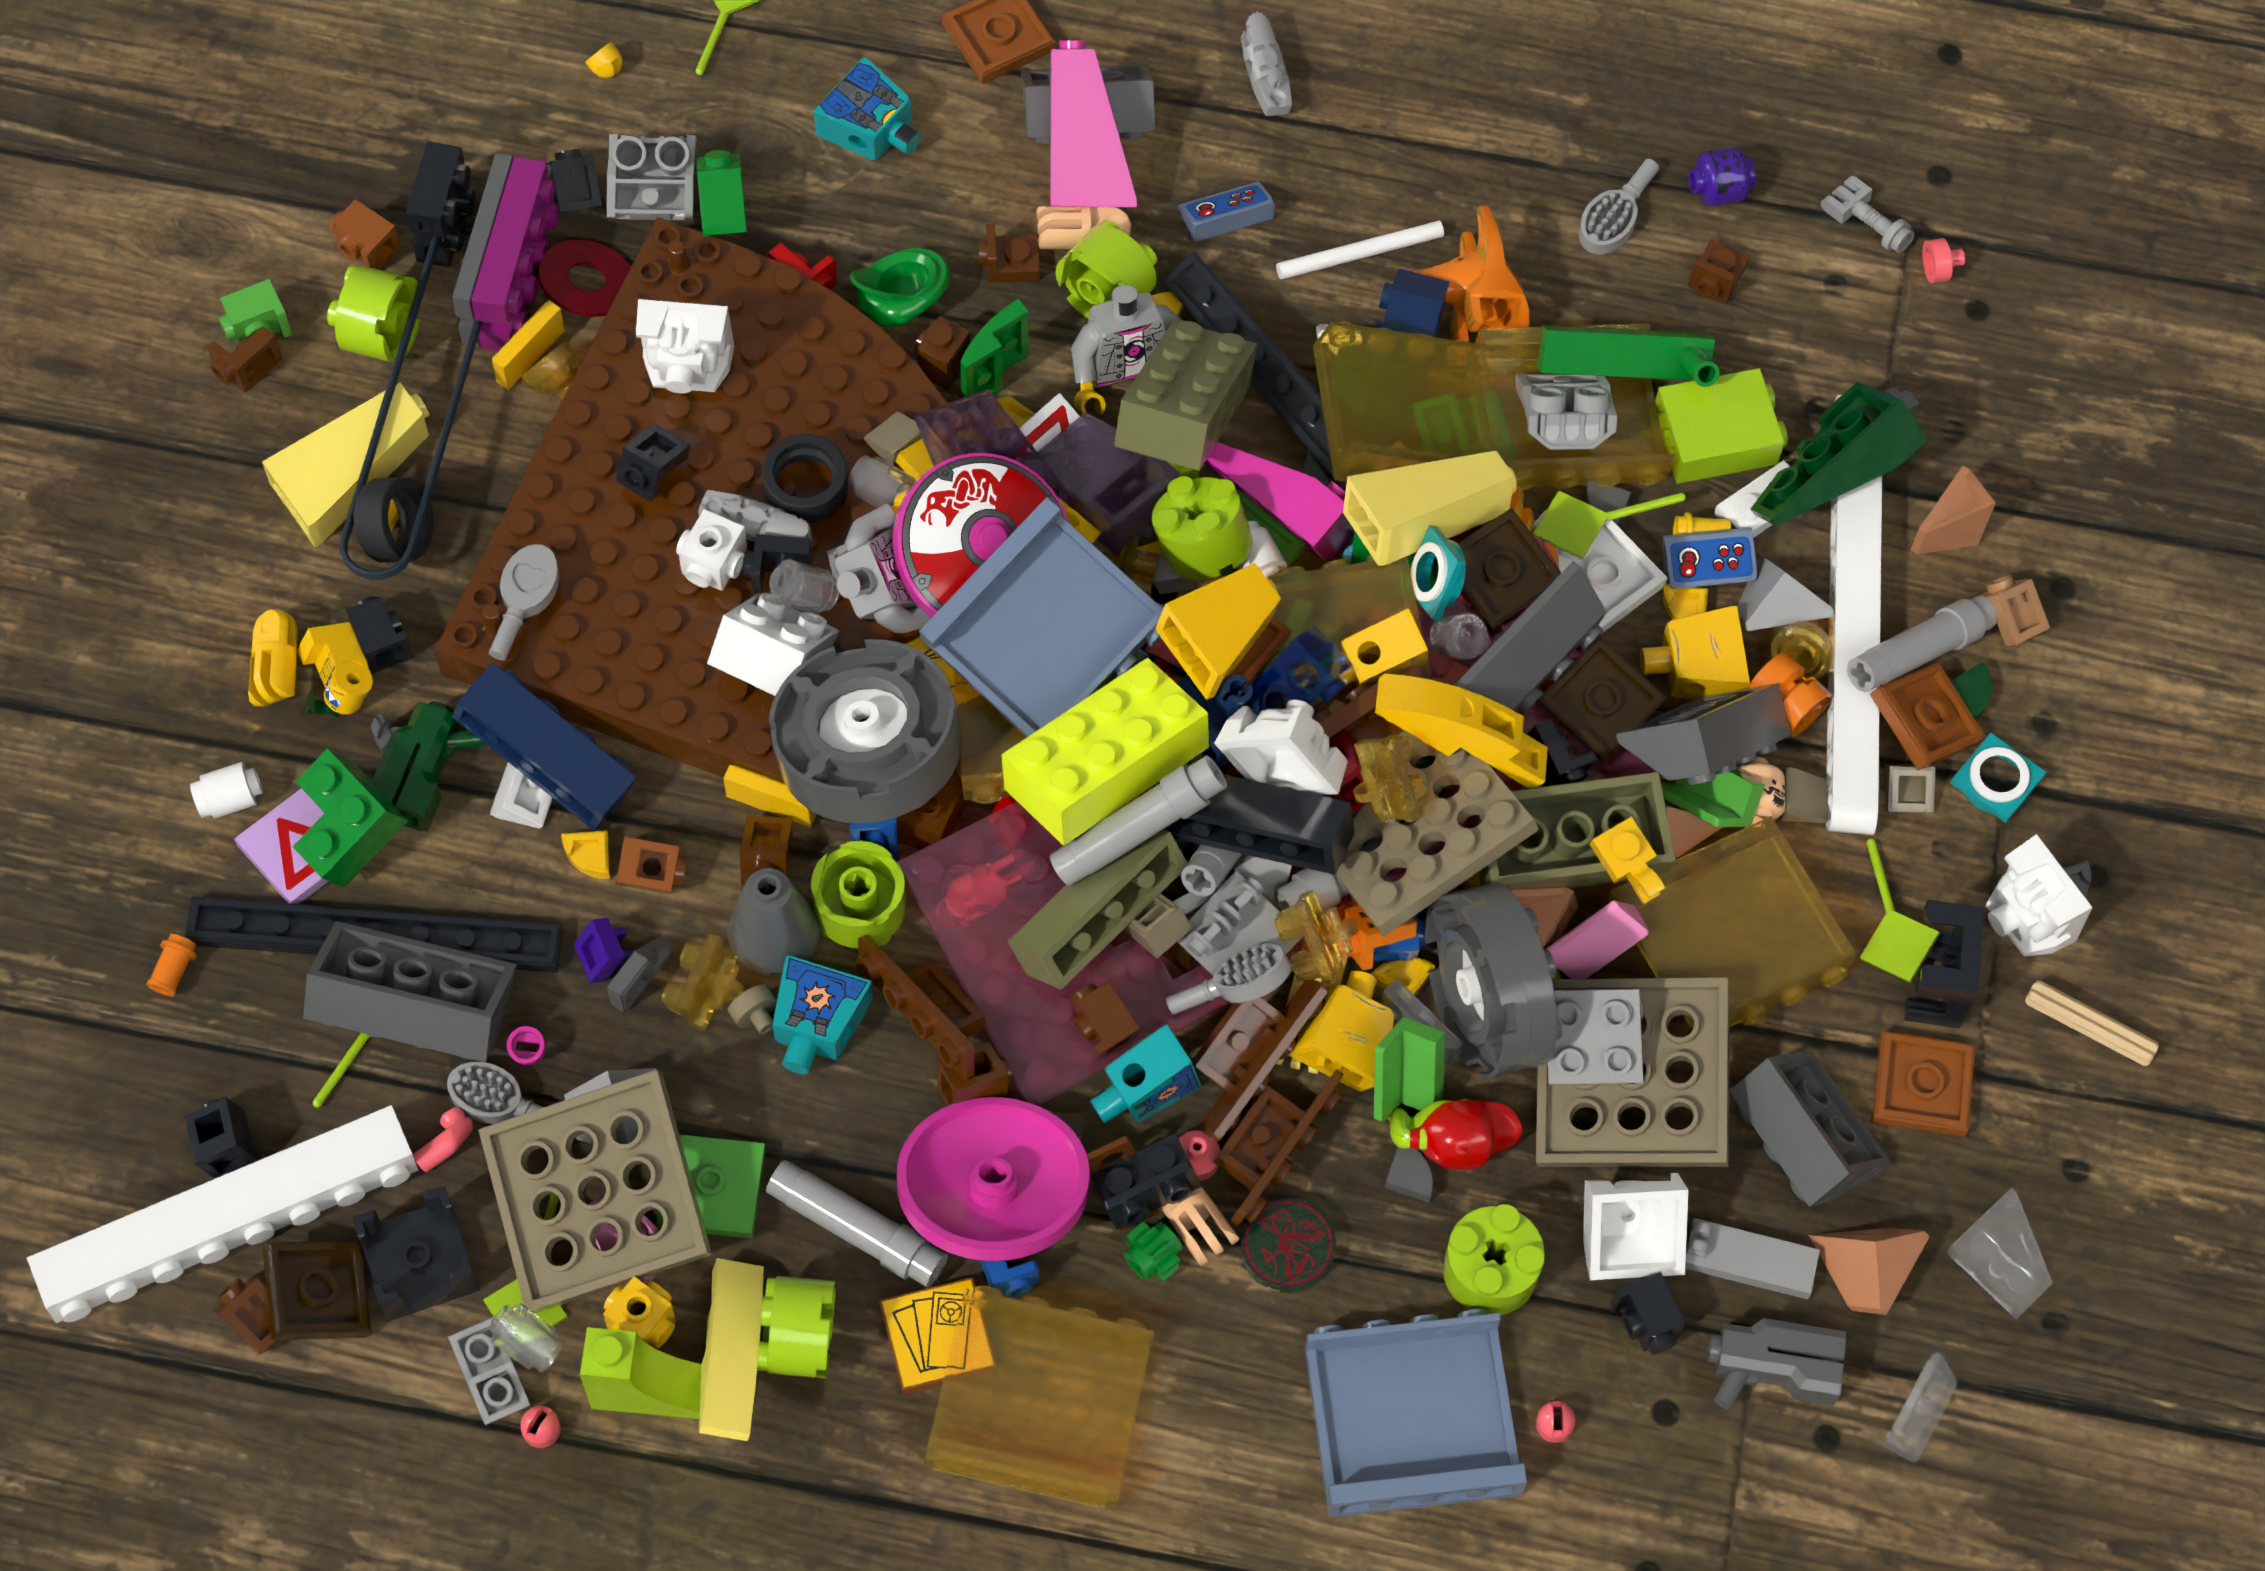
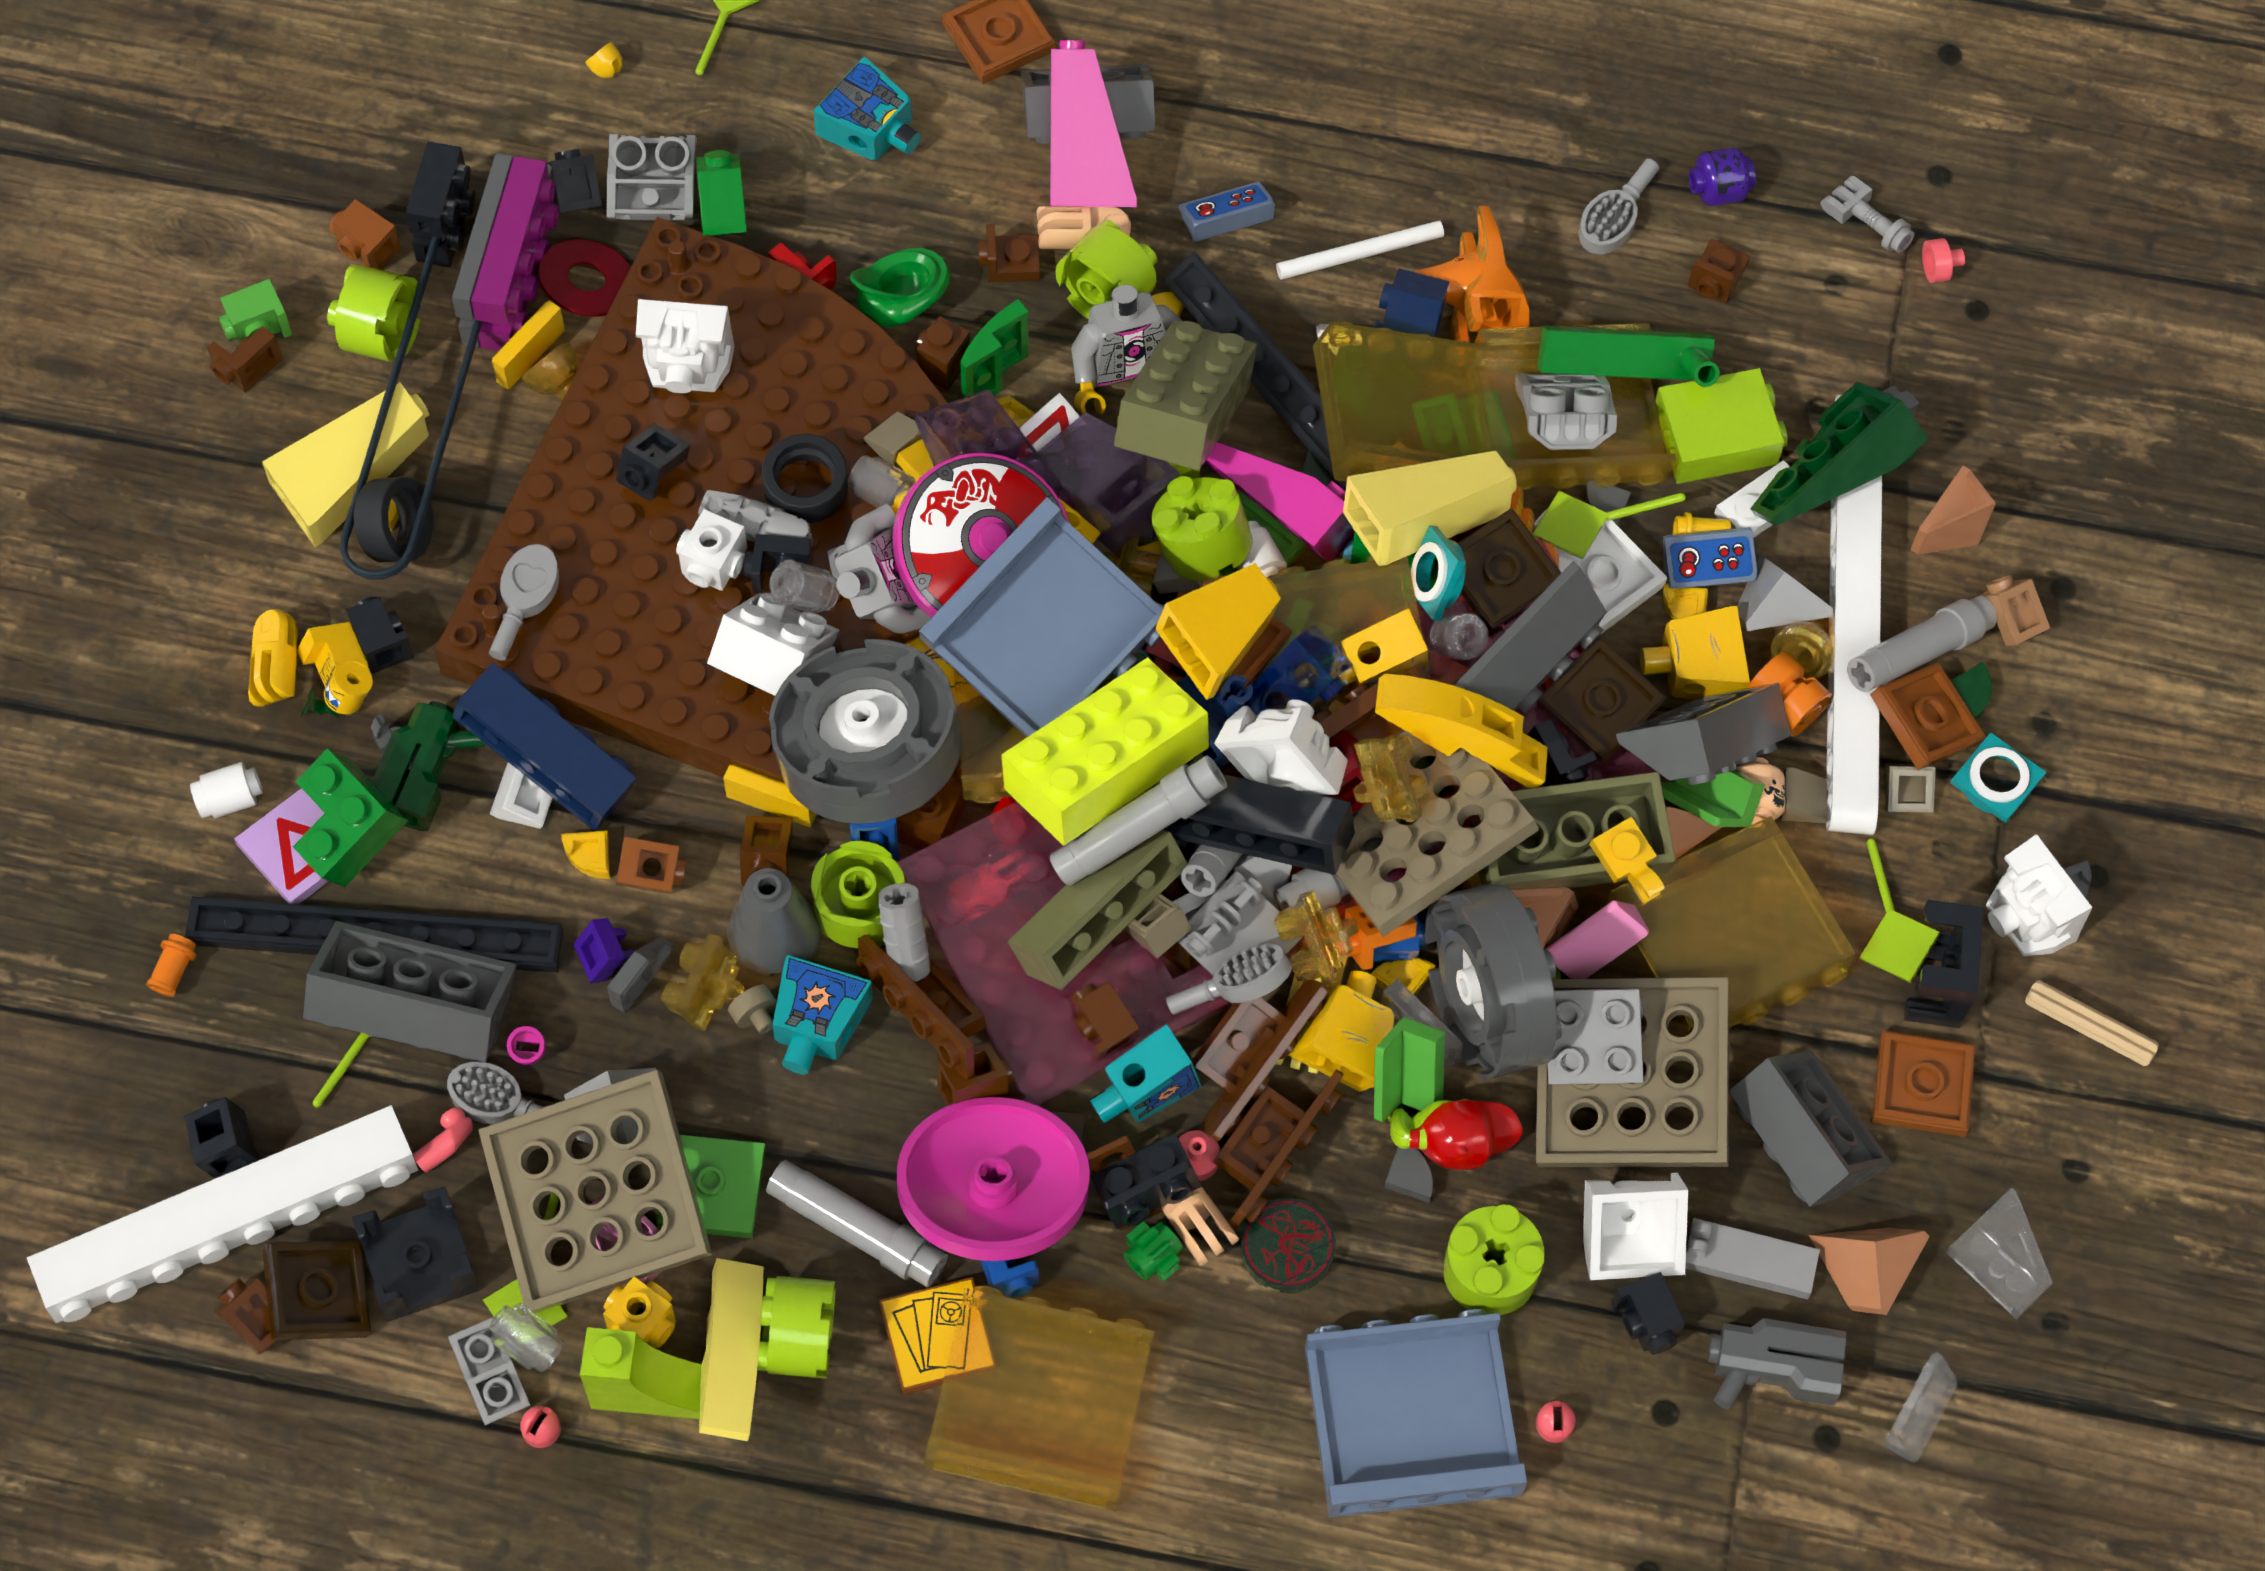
light grey hinge [1240,11,1292,116] -> none
none -> light grey axle [878,883,930,981]

